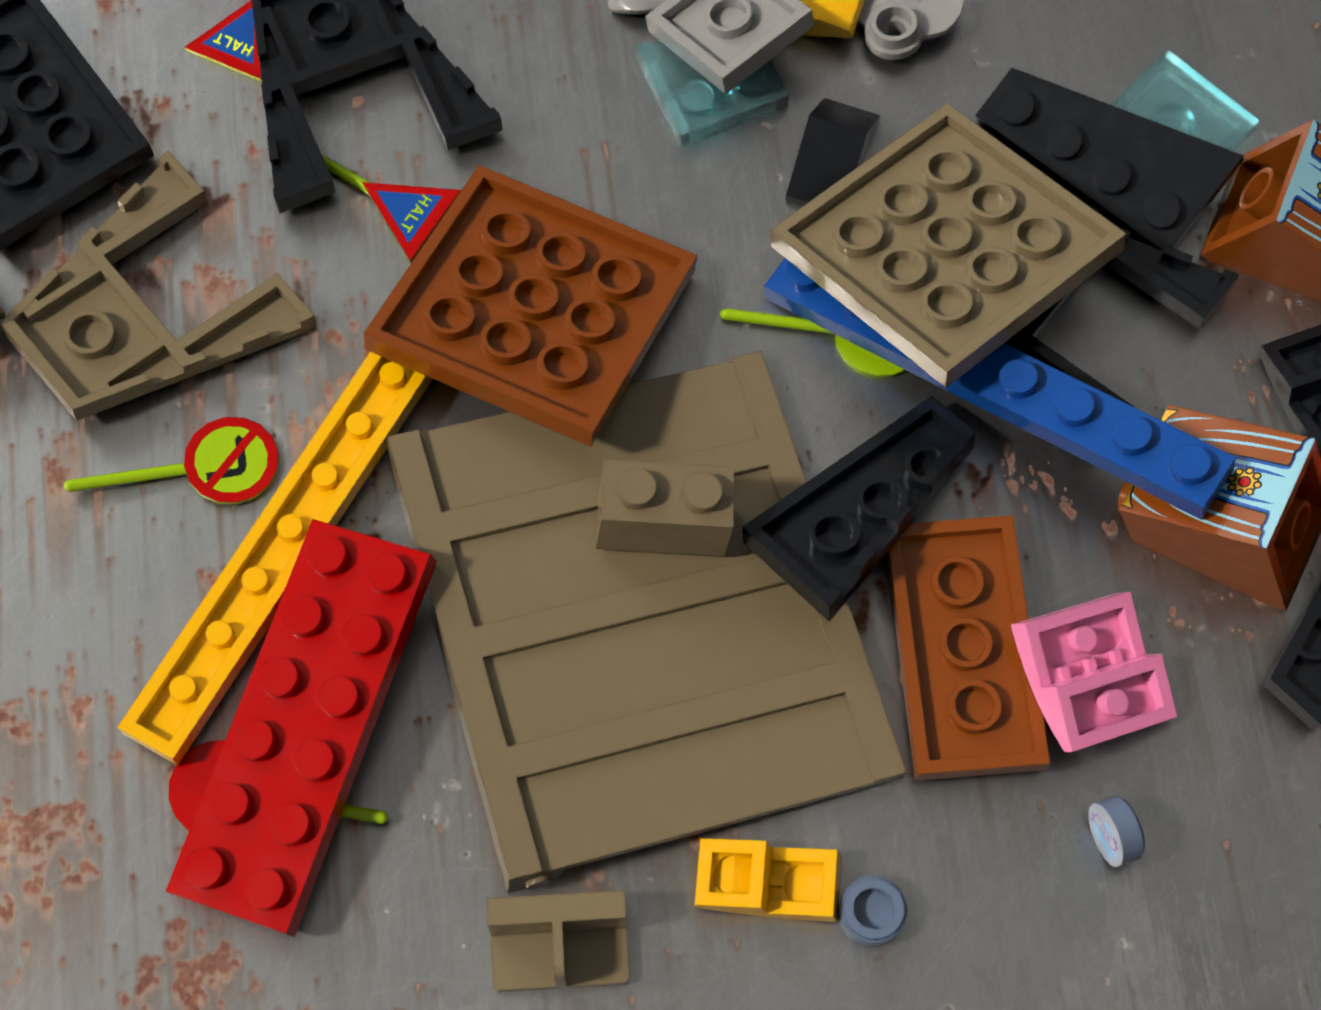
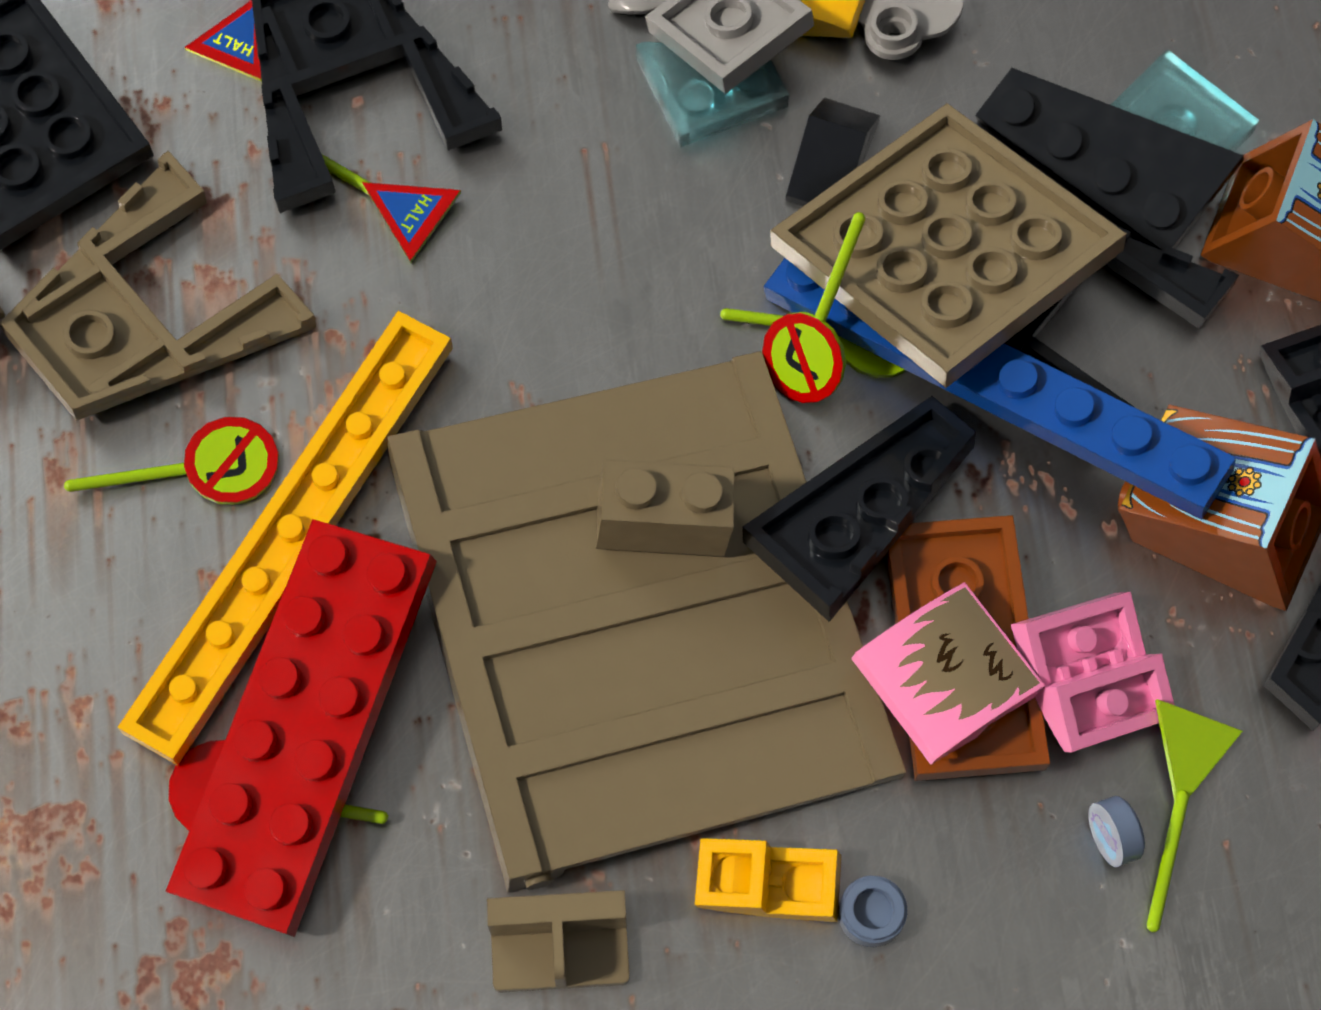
dark orange plate [363,165,698,447] -> none
none -> piece [762,212,865,403]
none -> slope [851,582,1045,765]
none -> lime piece [1146,699,1243,932]

